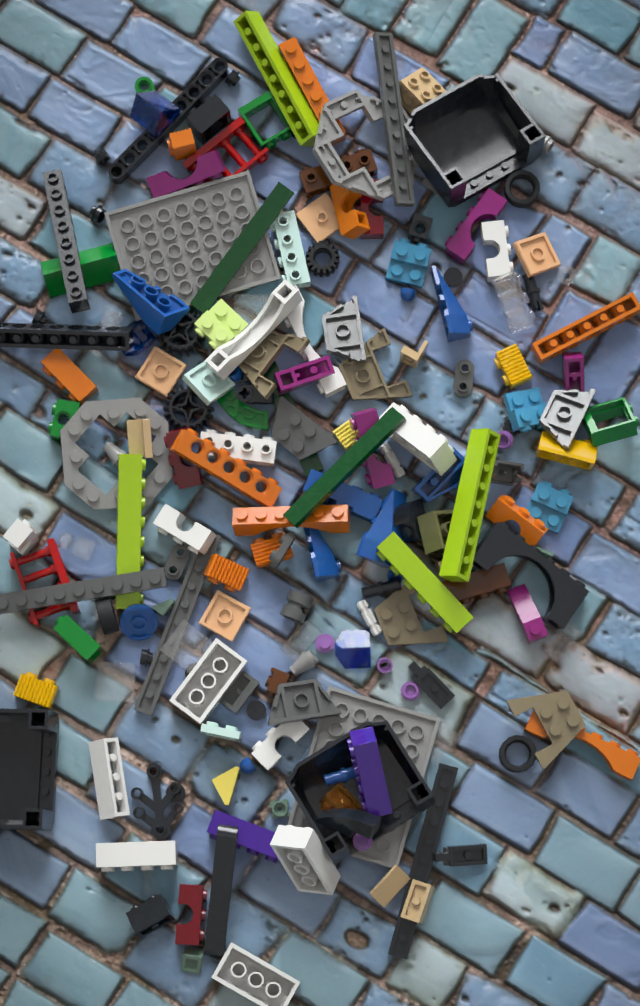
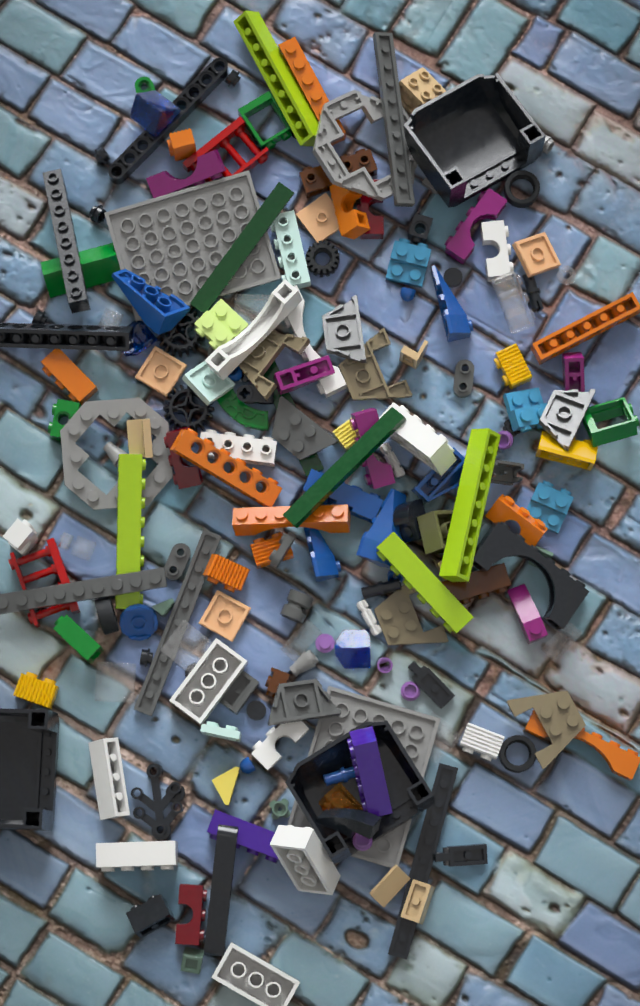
white arch [153,504,217,555] -> none
black brick [187,94,231,145] -> none
none -> white brick [459,723,505,761]

